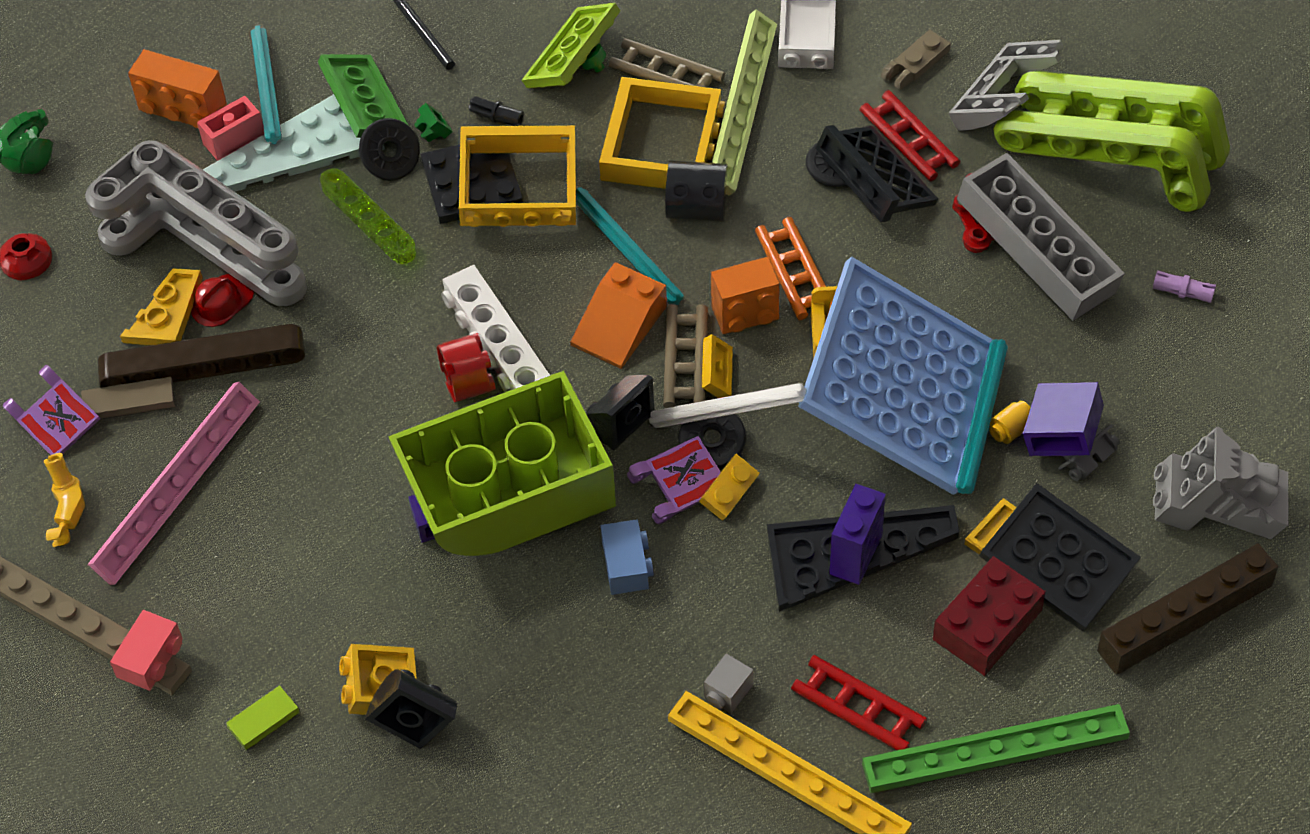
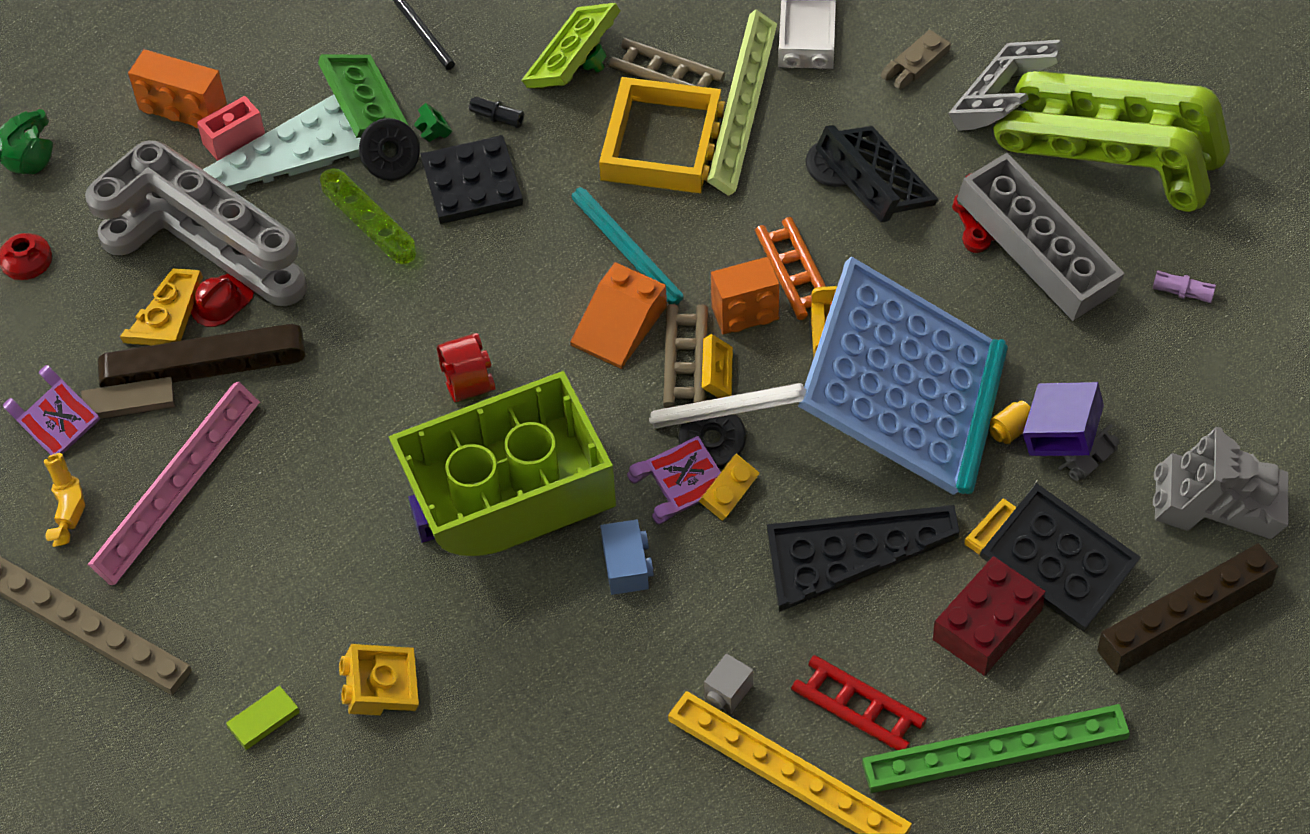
coral brick [110,610,183,691] -> none
teal axle [250,25,282,144] -> none
black brick [365,669,457,749] -> none
white brick [441,265,550,391] -> none
yellow window [459,125,576,227] -> none
black slope [586,375,655,451] -> none
black brick [665,160,728,222] -> none
dark purple brick [830,483,886,585] -> none
red bar [859,90,961,182] -> none

